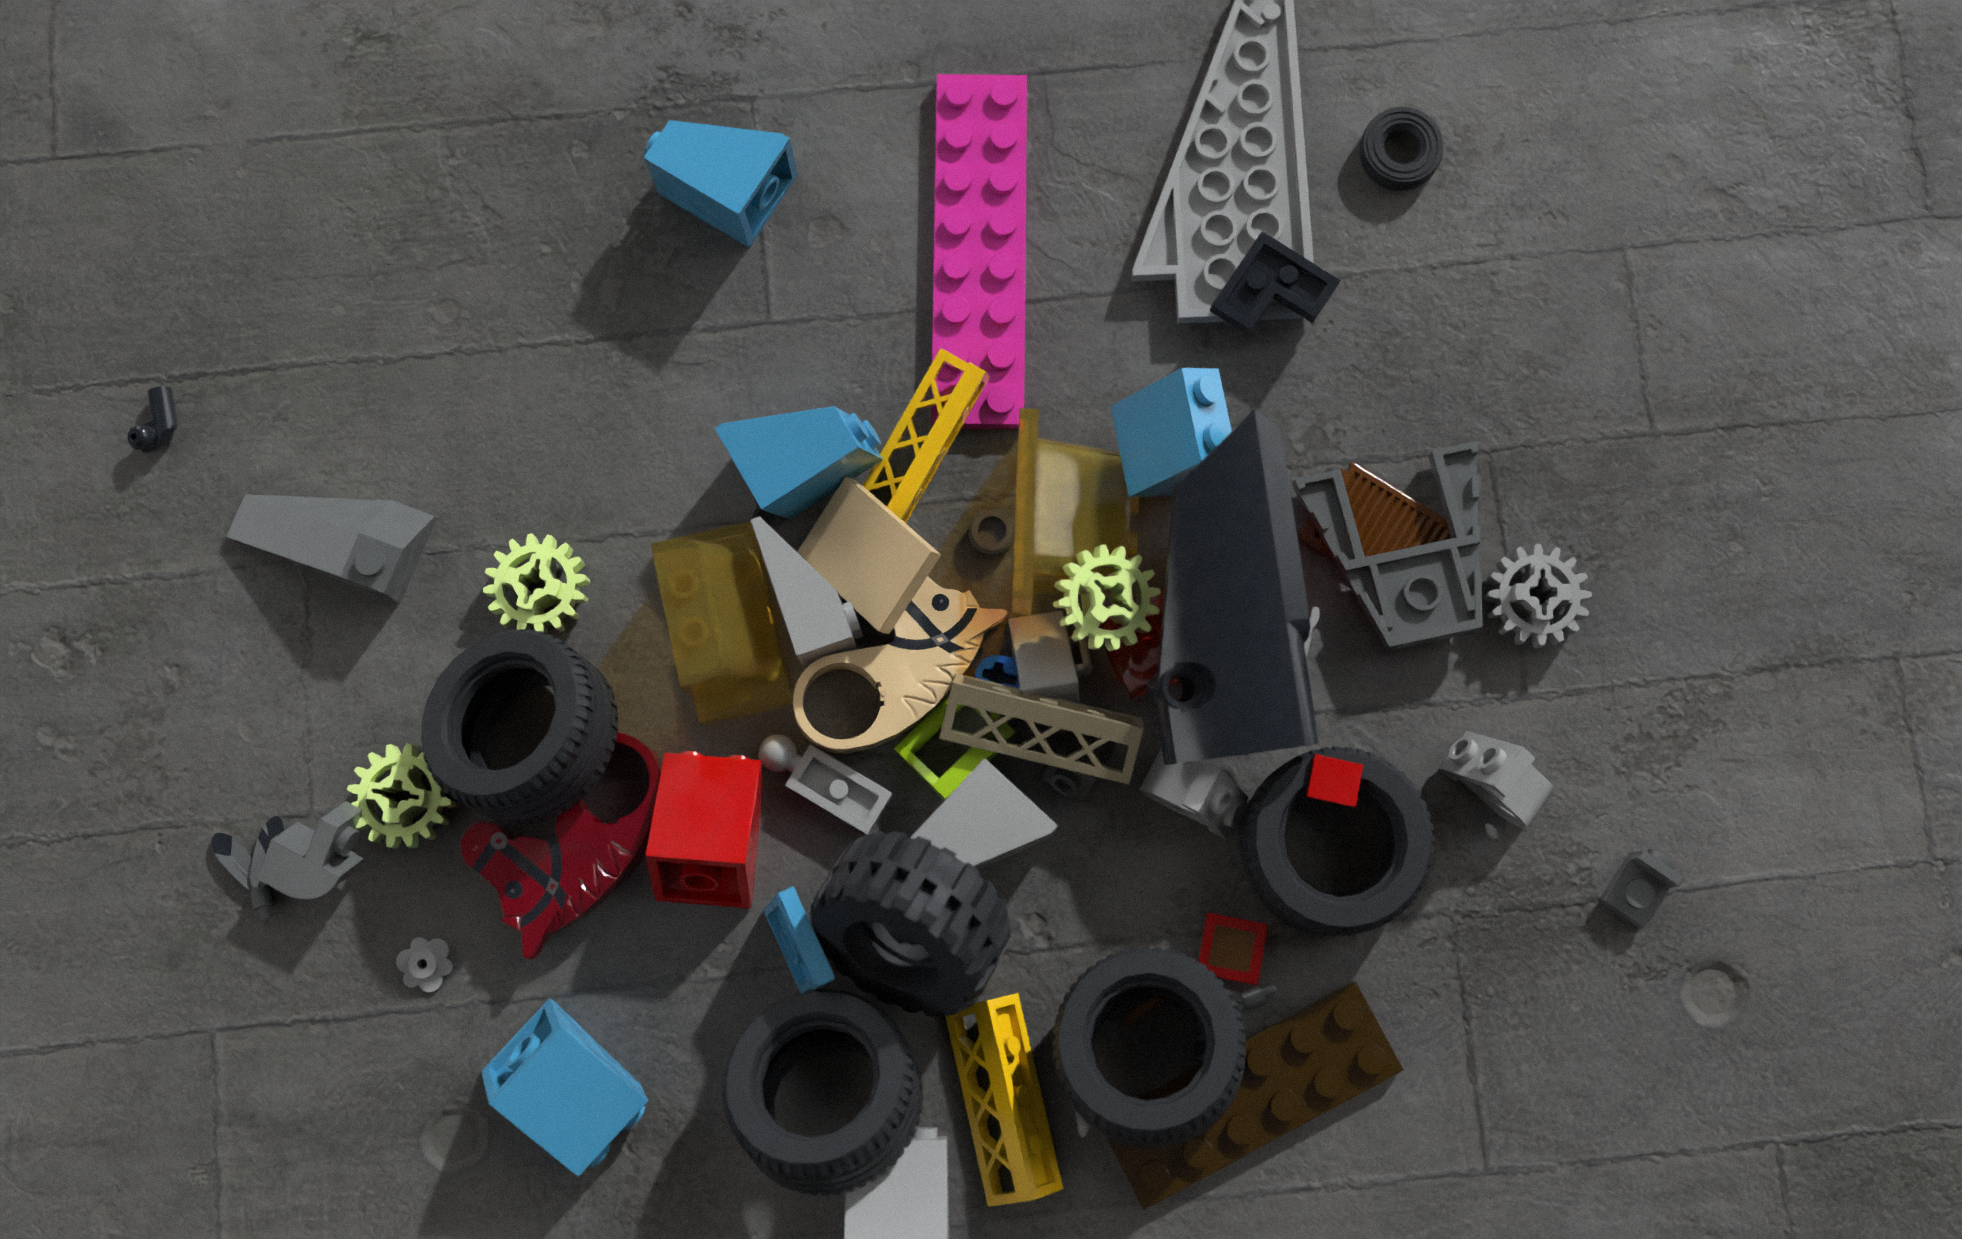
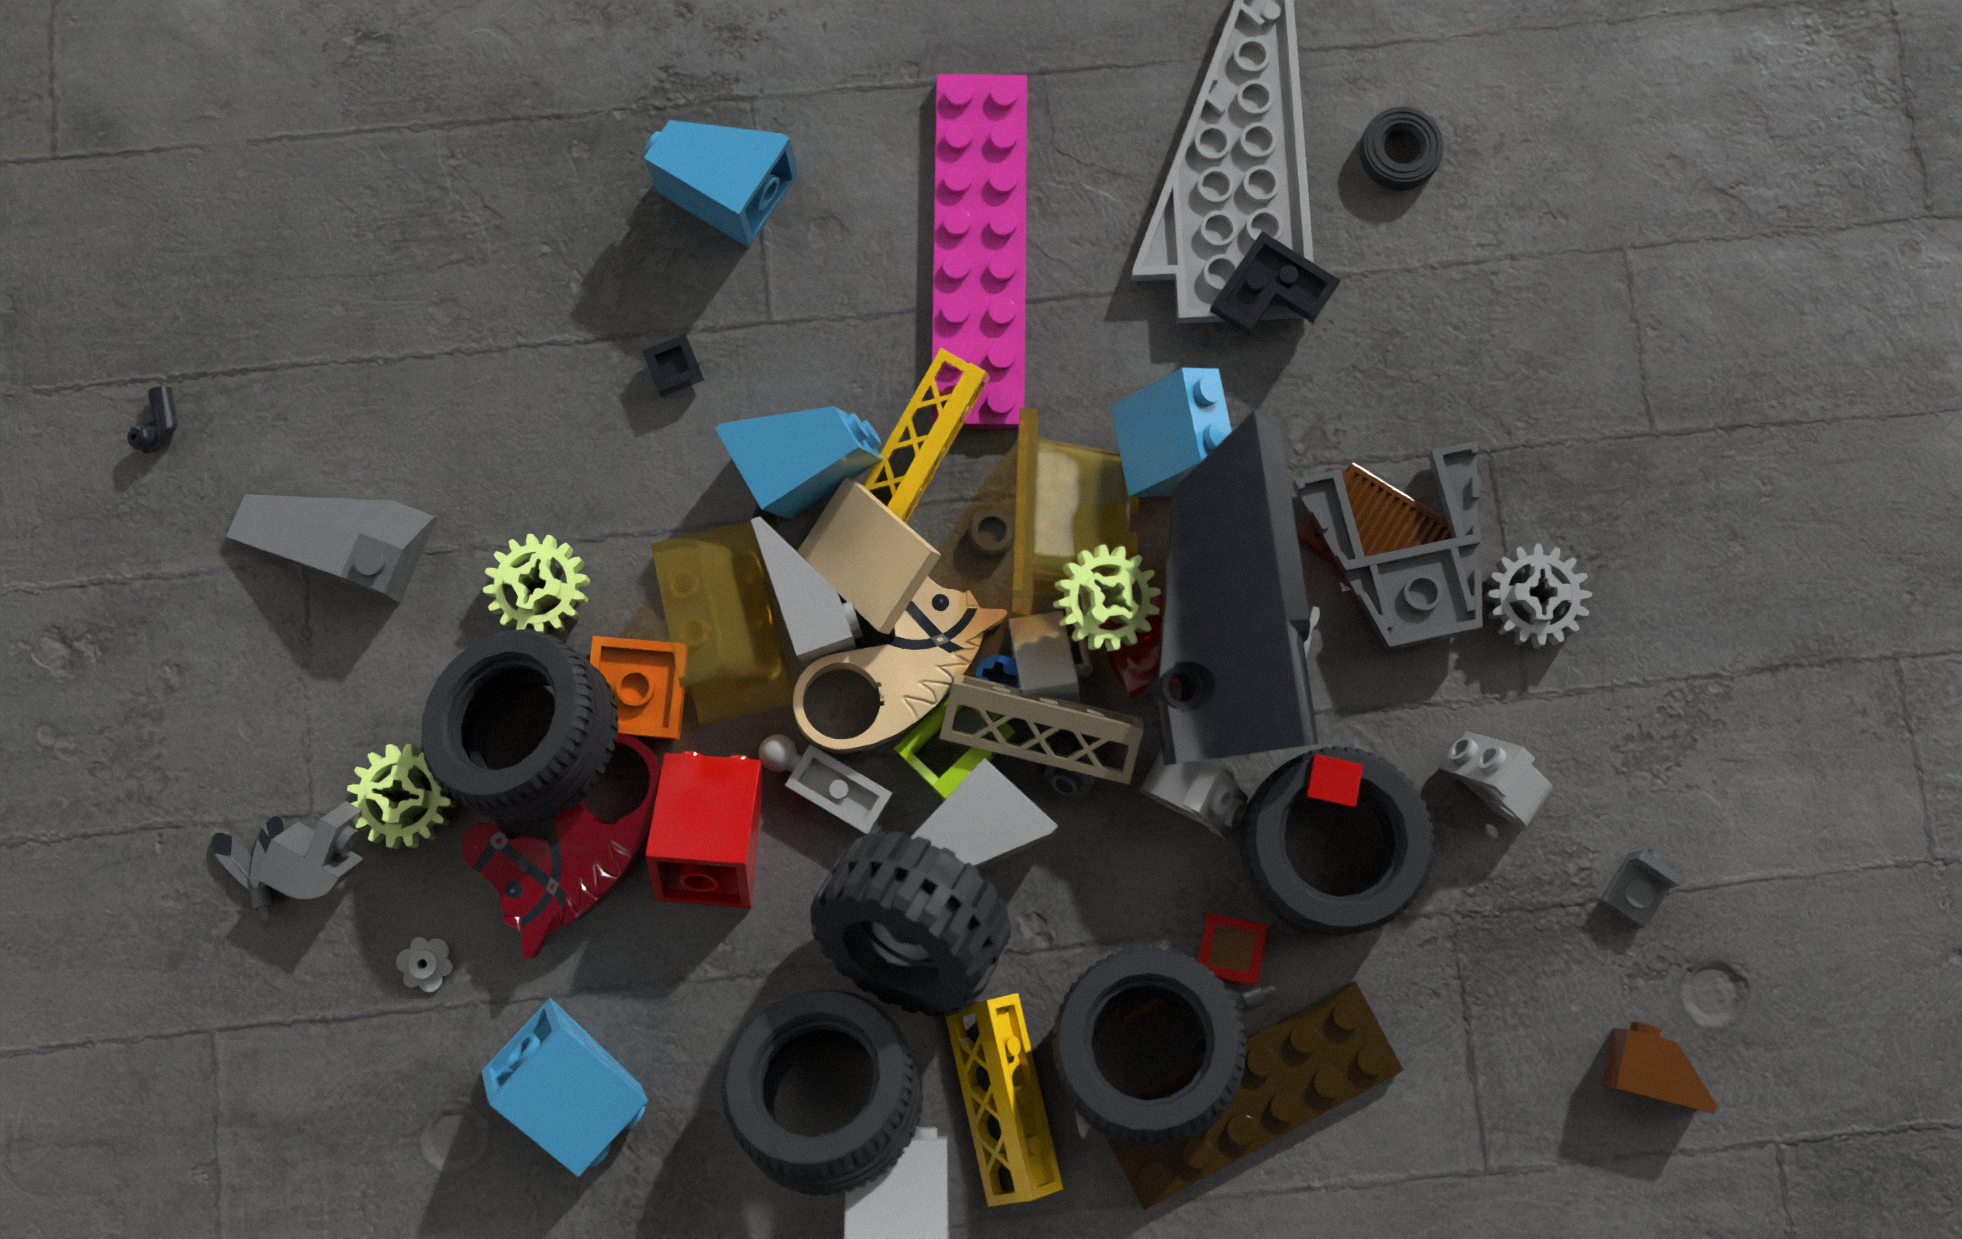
dark azure tile [763,886,835,994] -> none
none -> orange plate [590,636,690,741]
none -> black plate [642,334,704,397]
none -> reddish brown slope [1601,1021,1716,1114]

